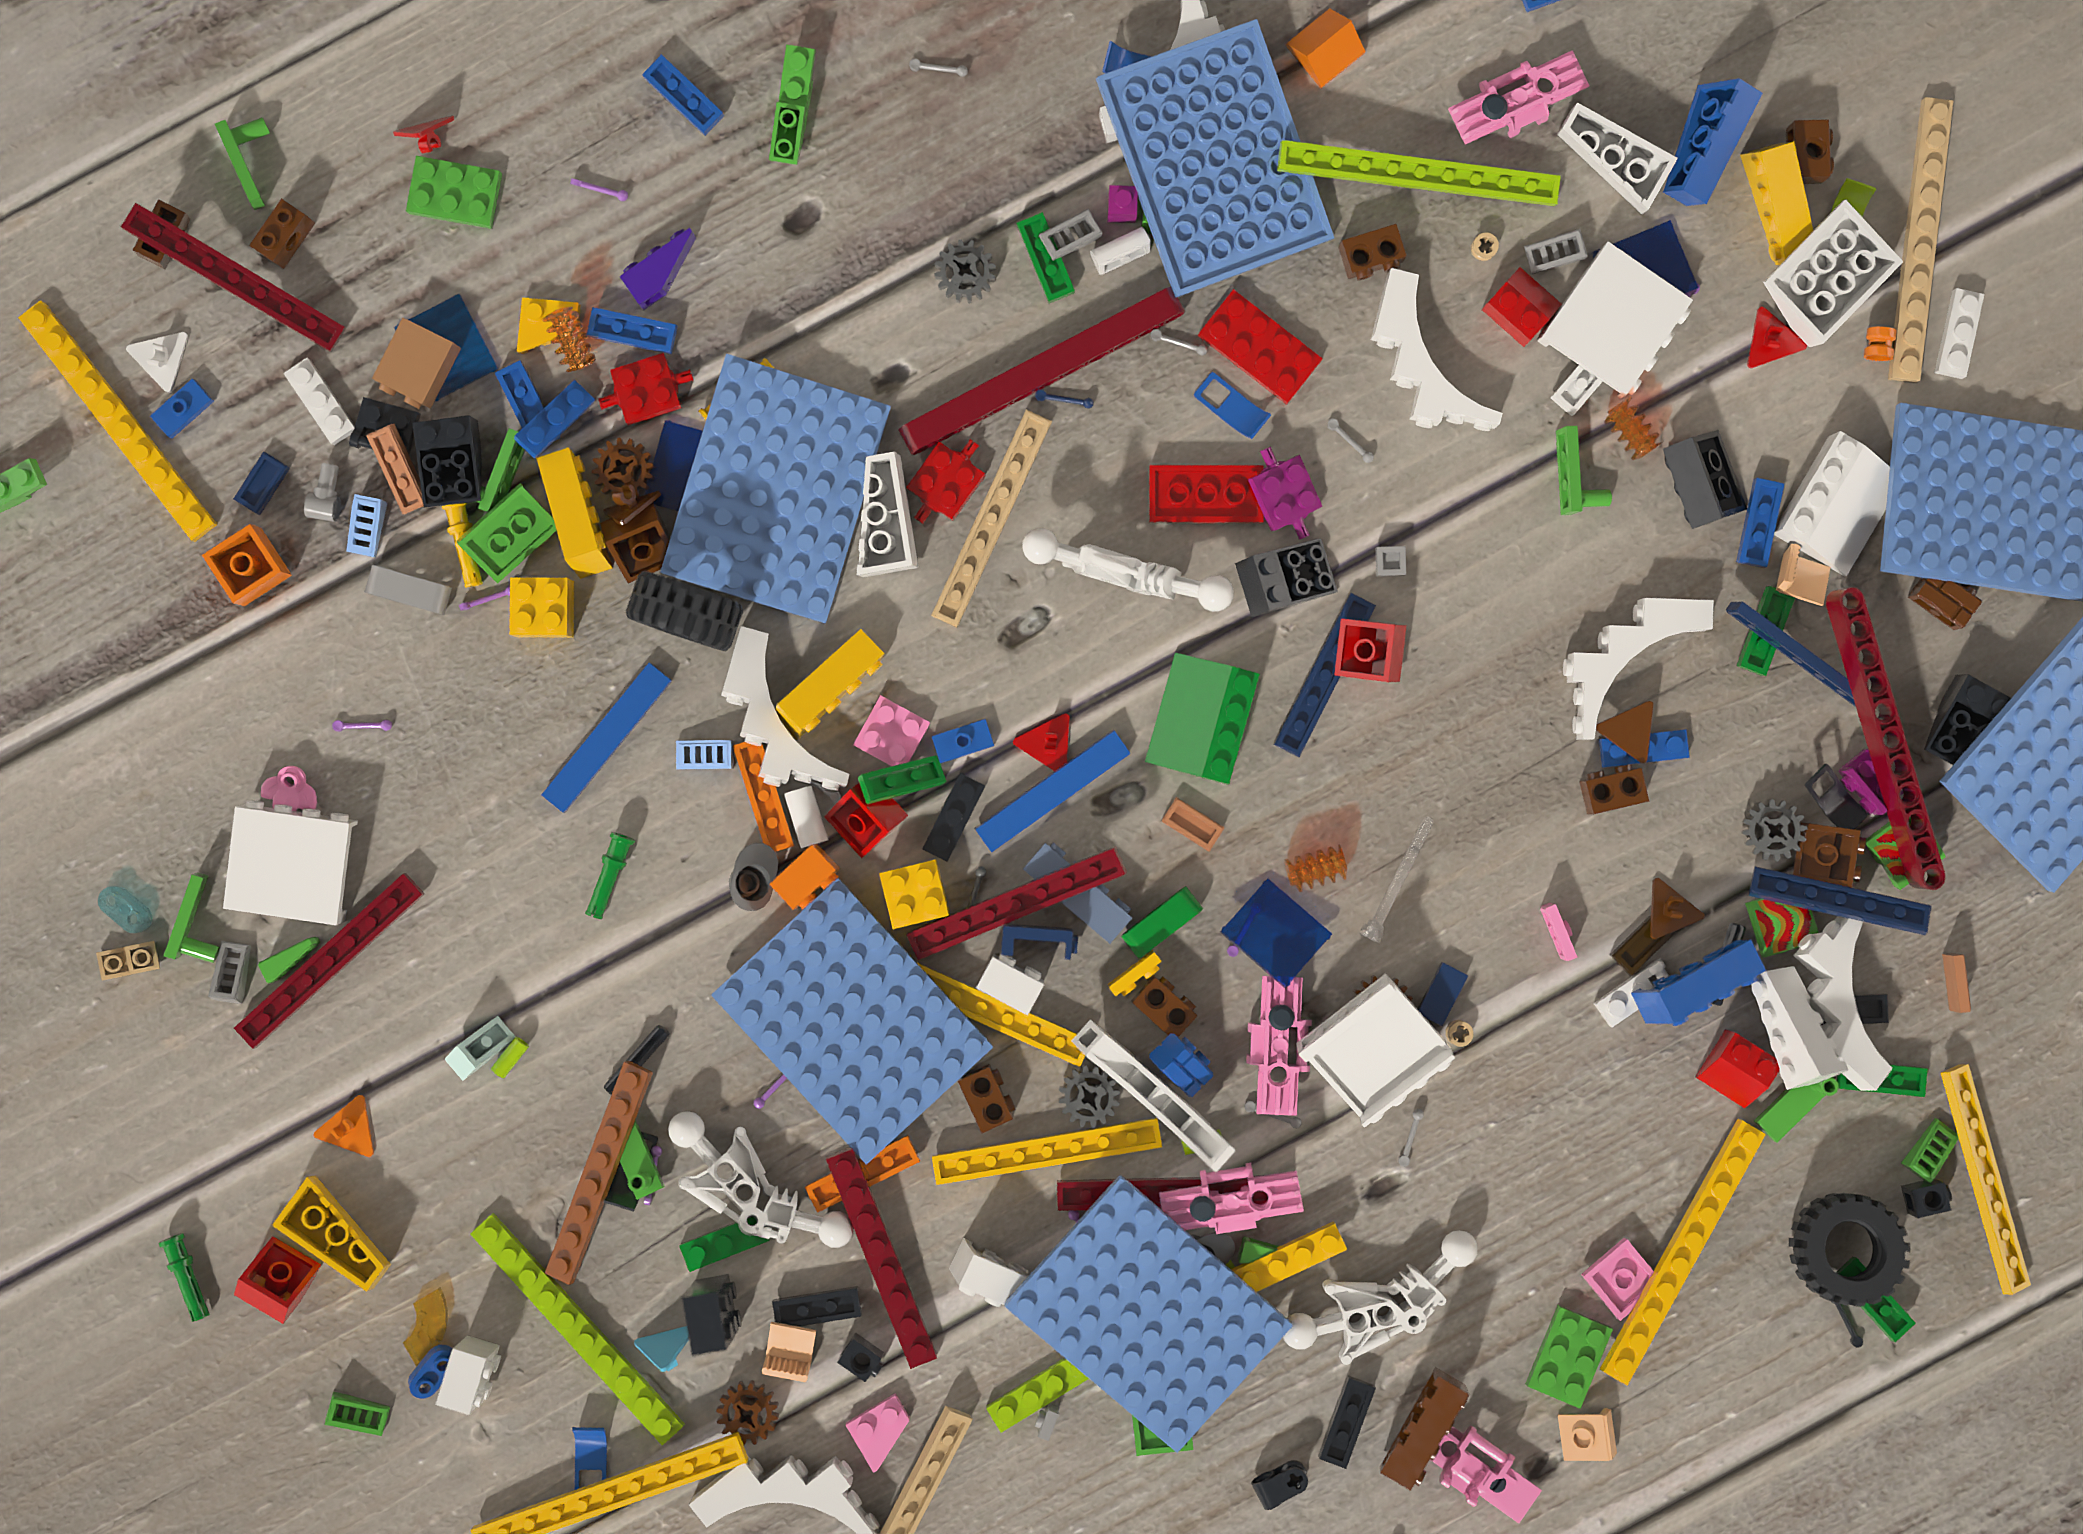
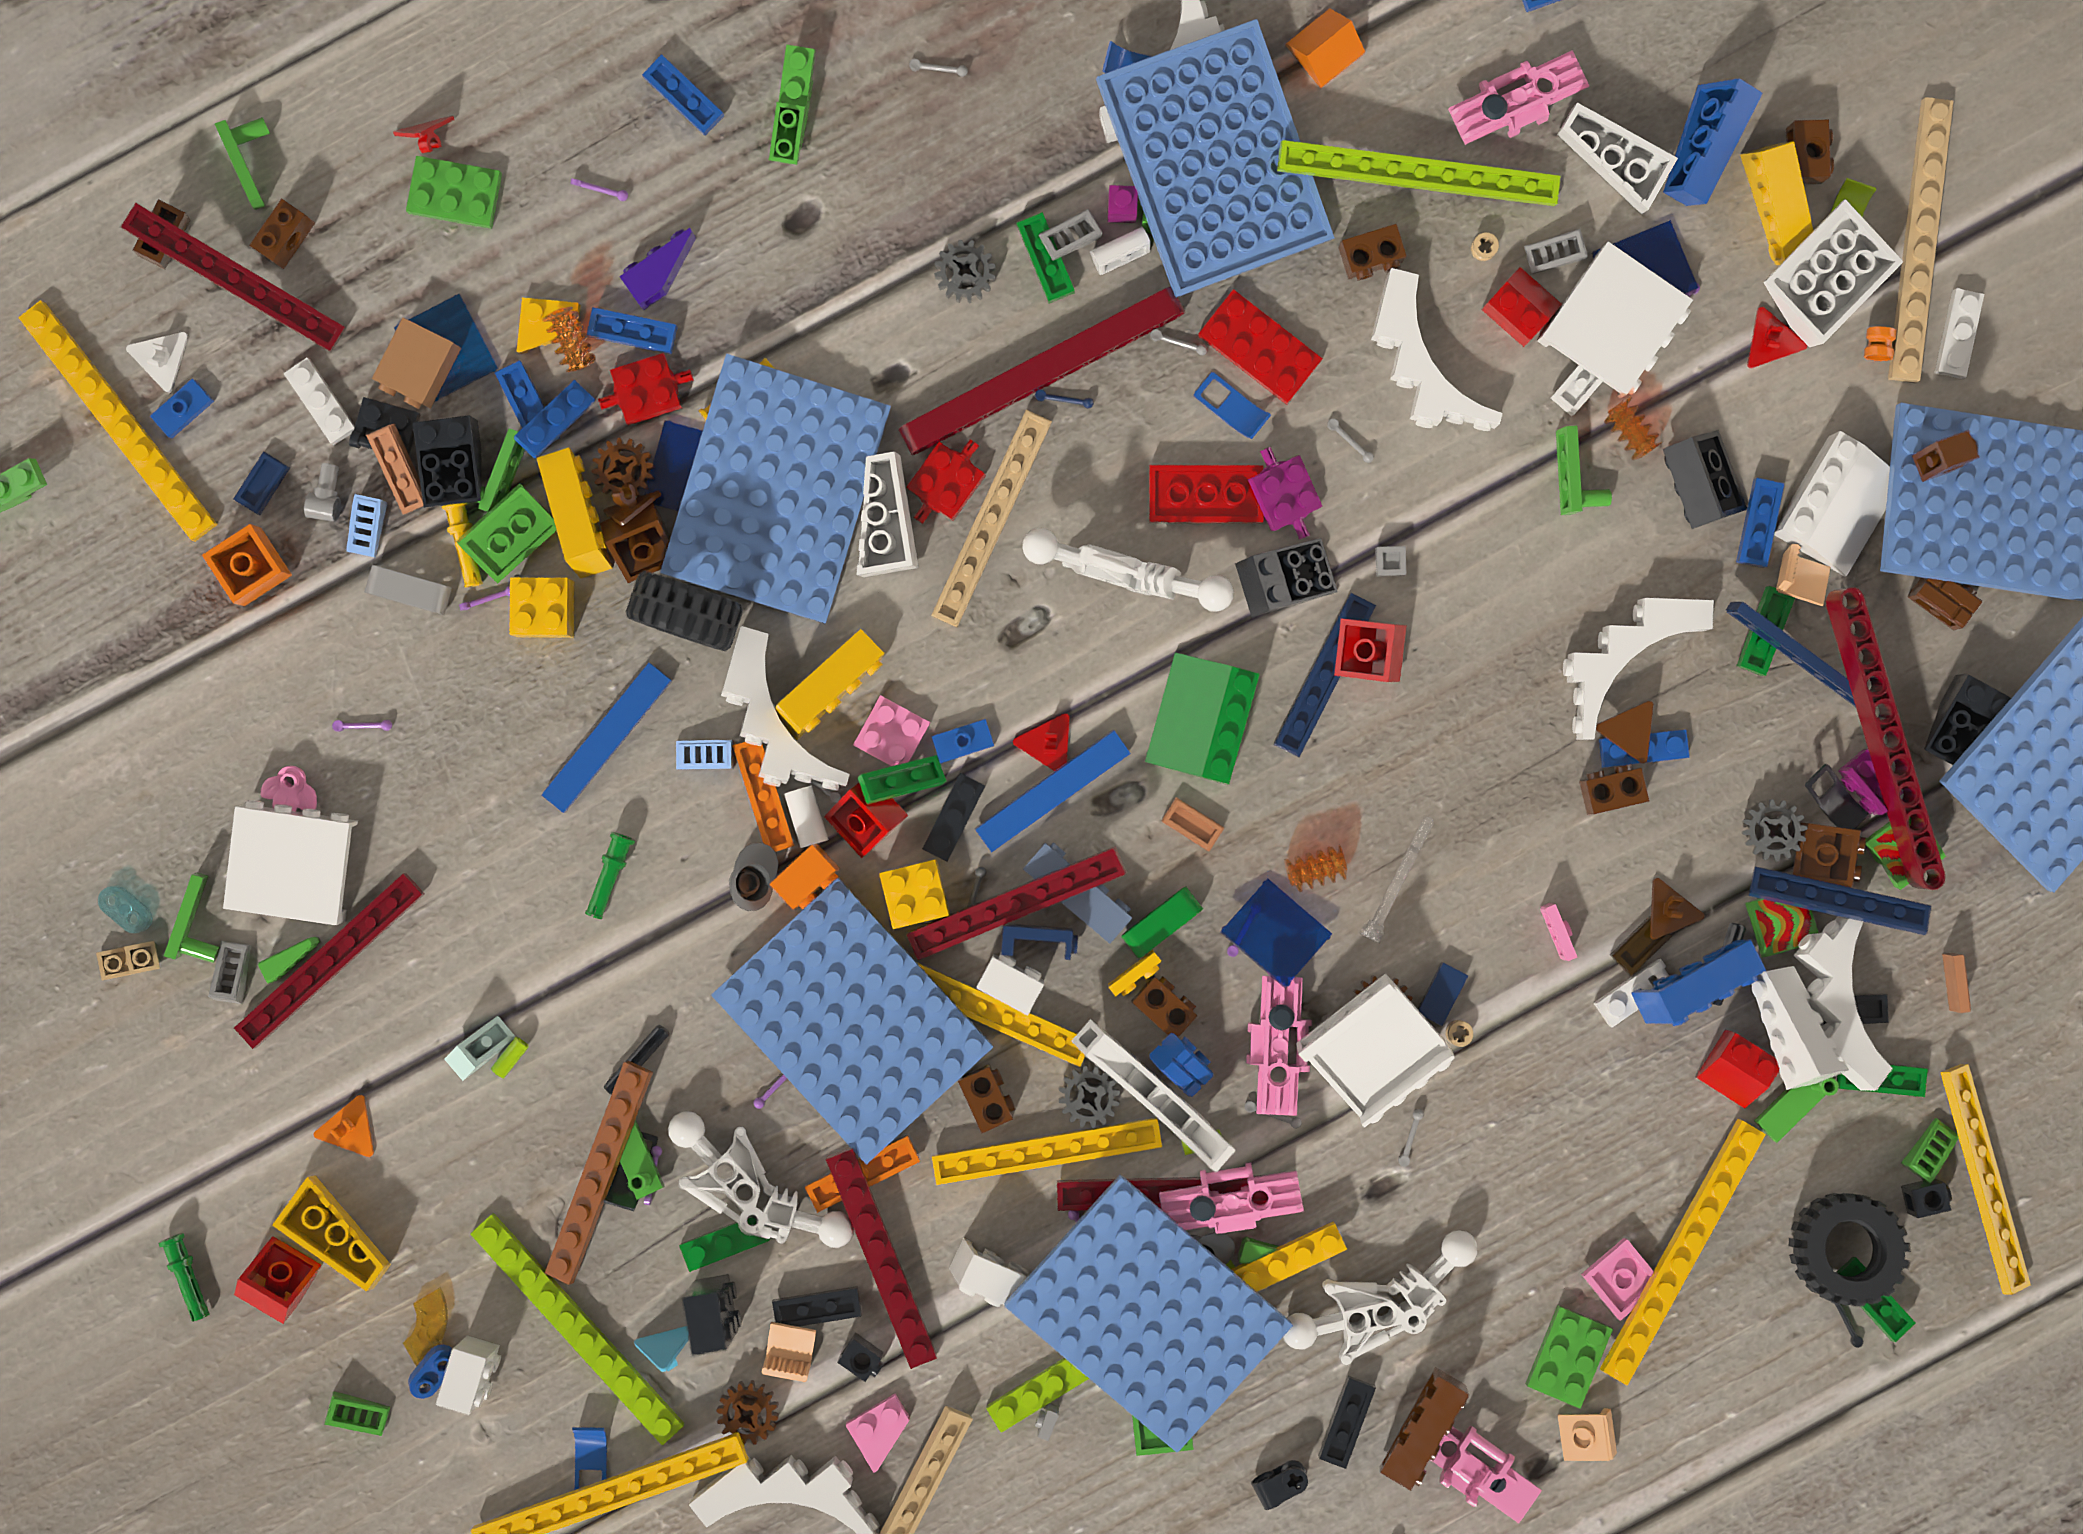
none -> reddish brown brick [1912,430,1980,482]

